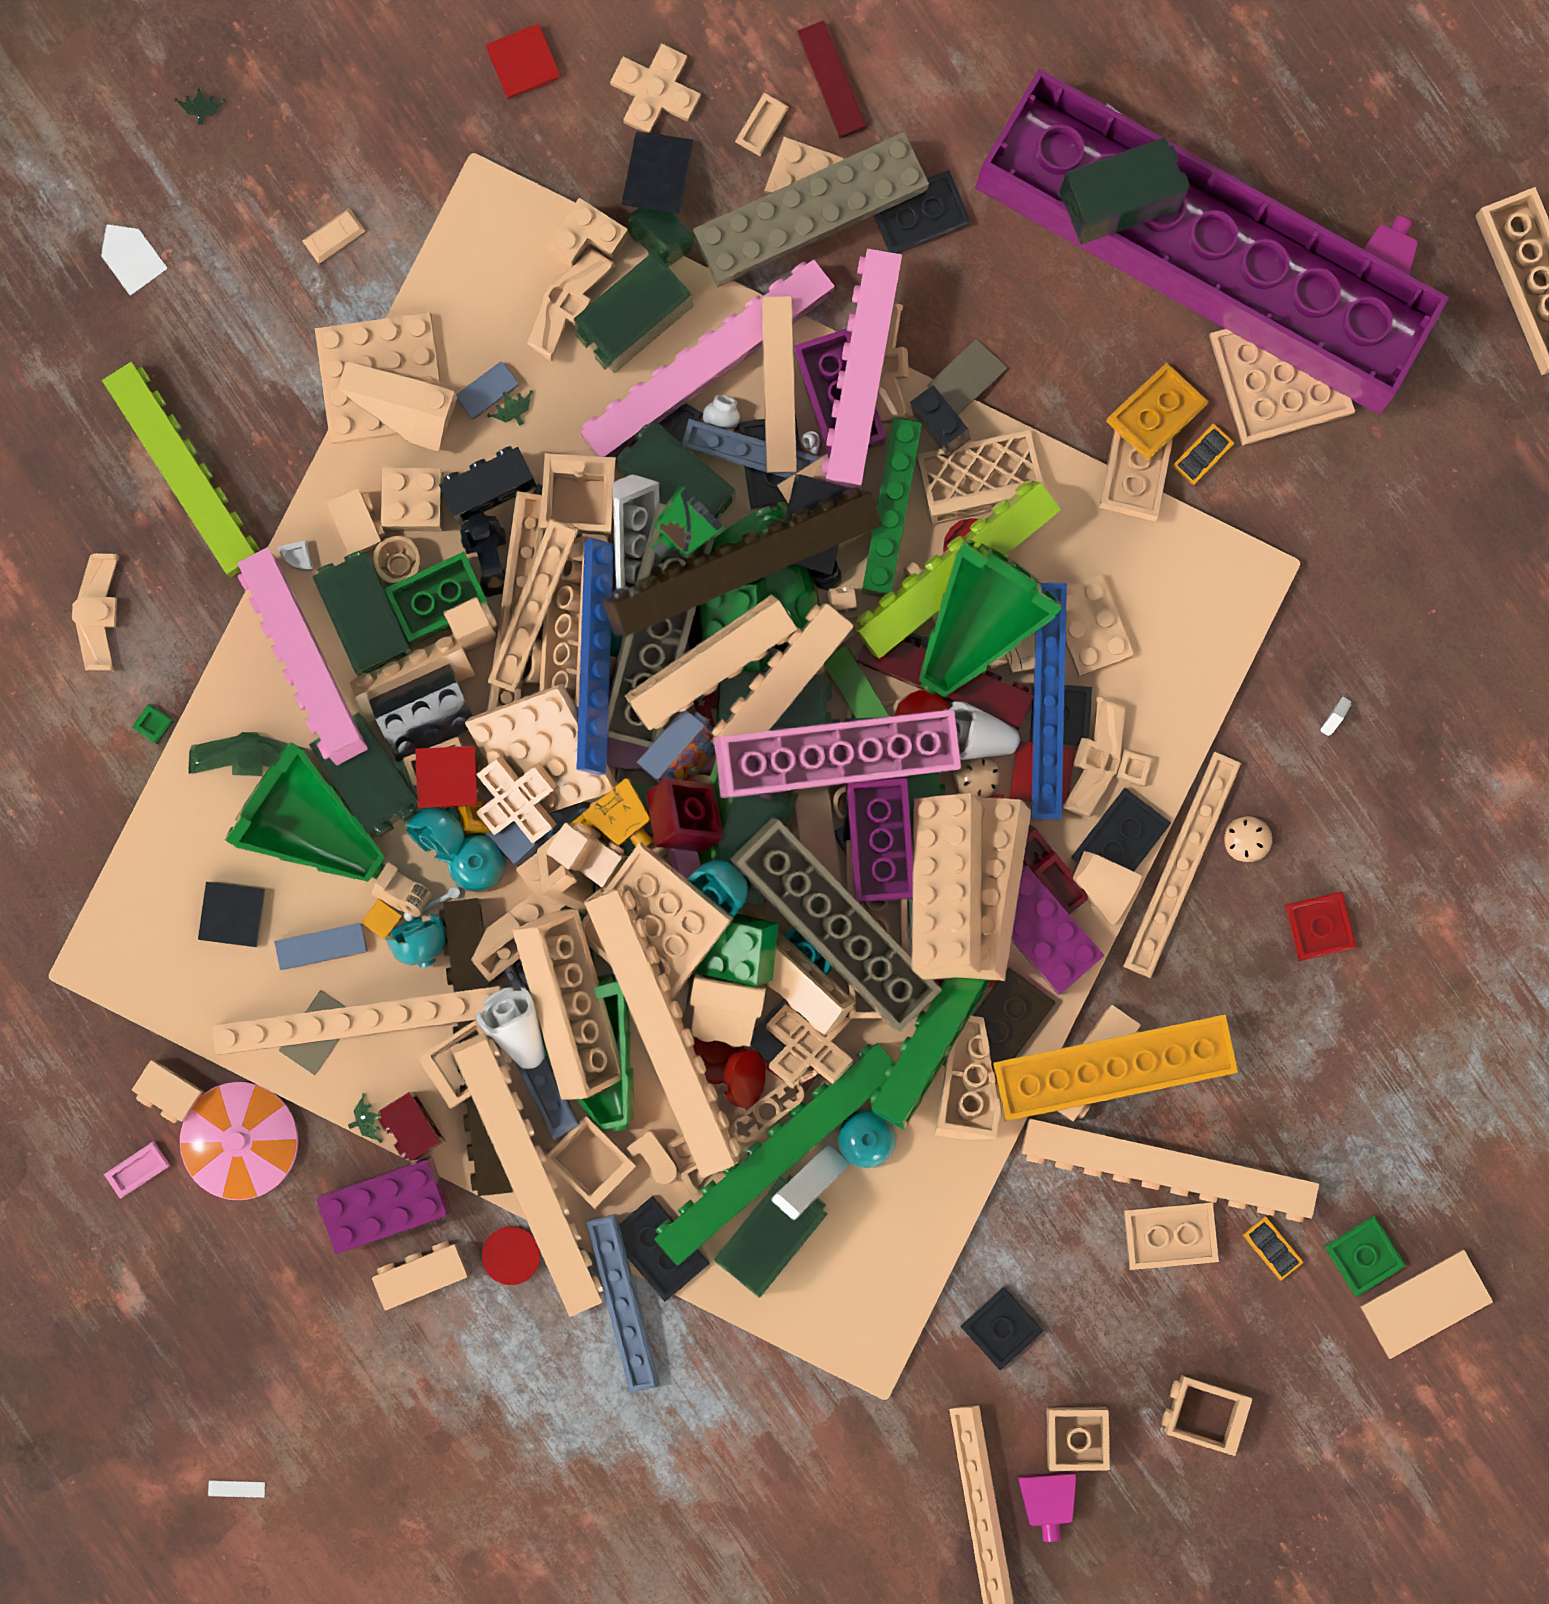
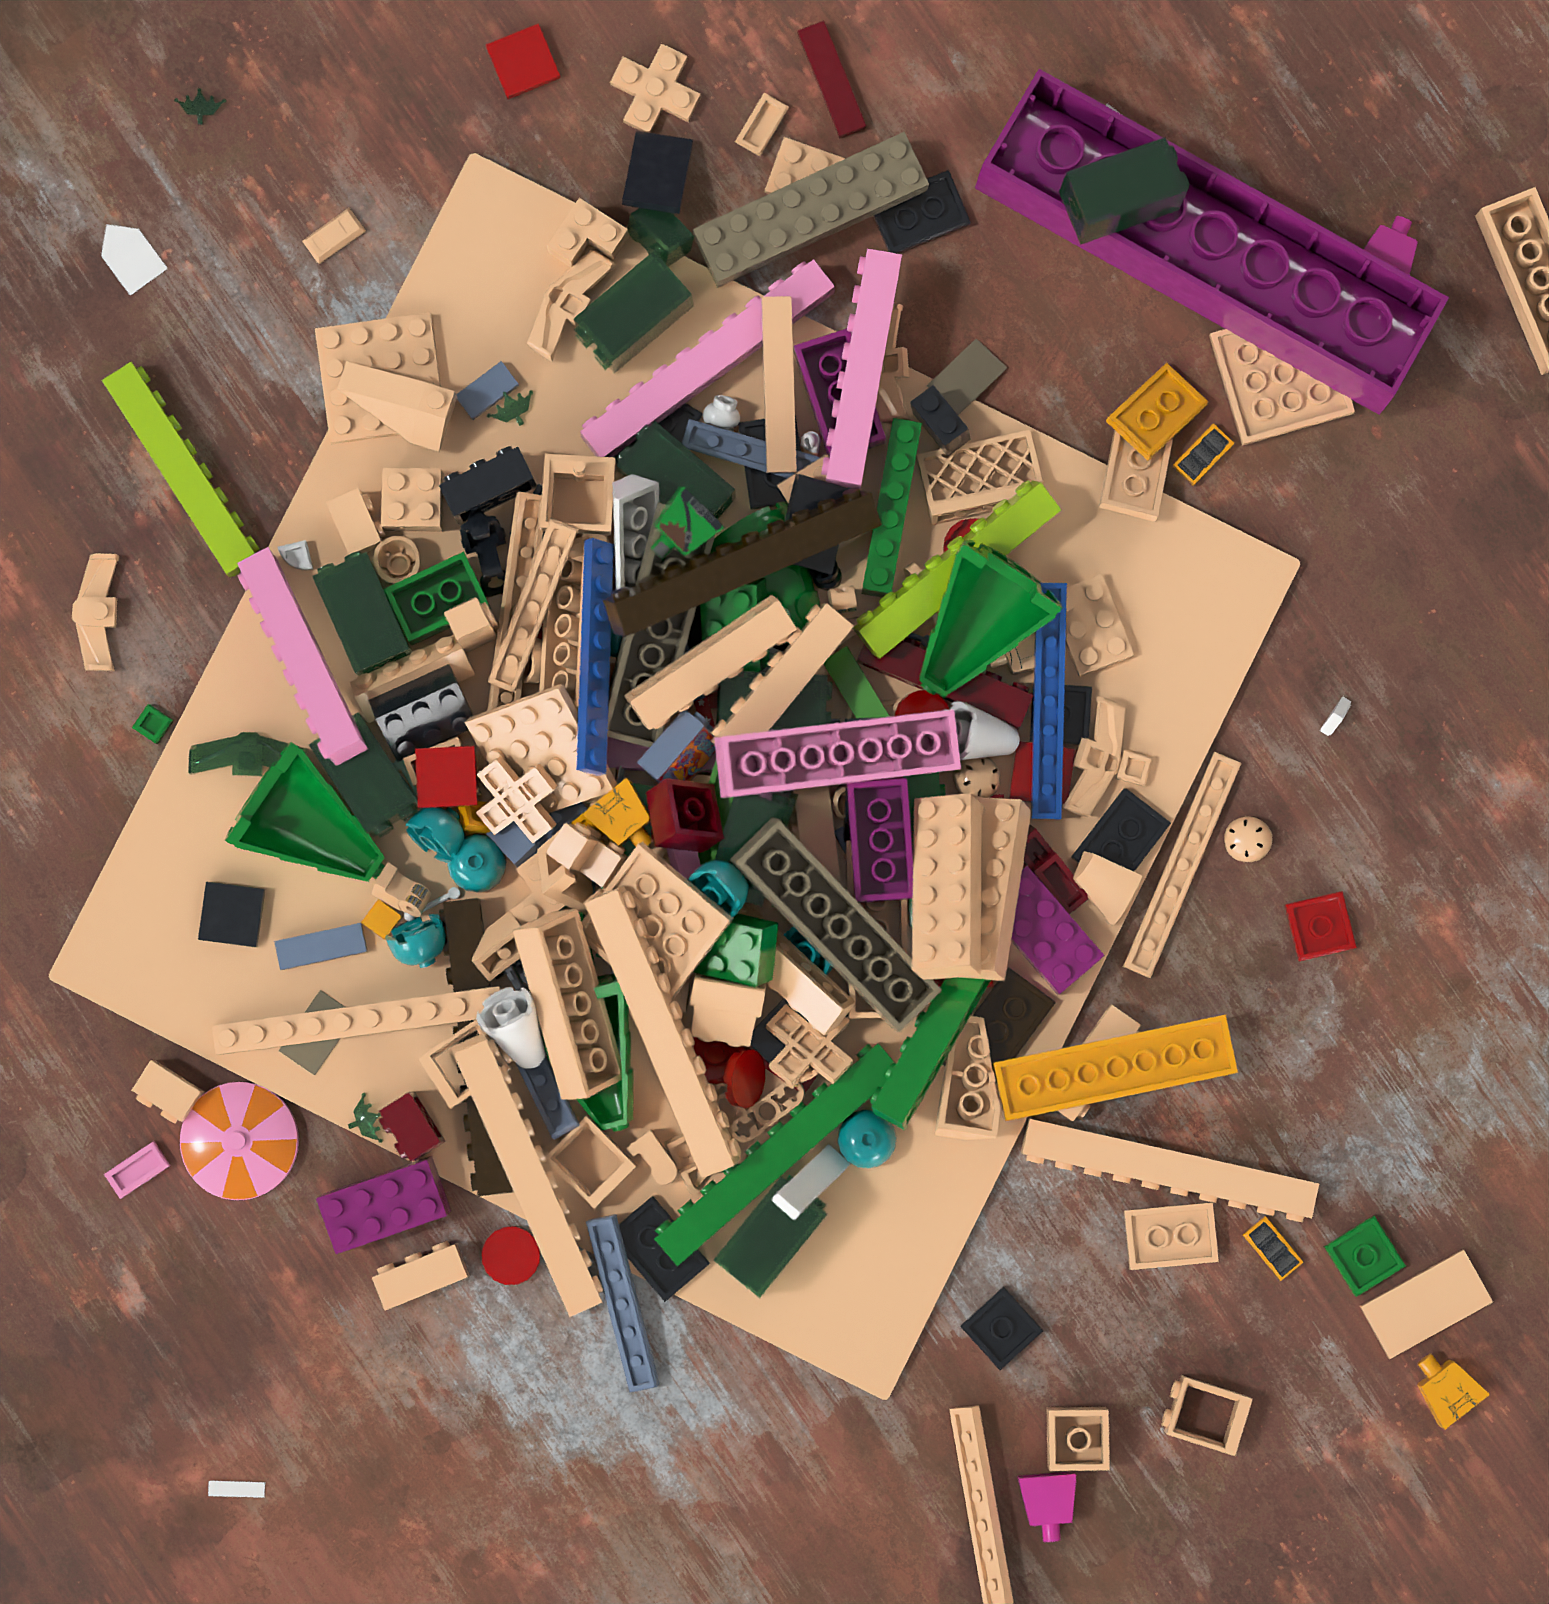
none -> light orange torso [1417,1353,1489,1429]

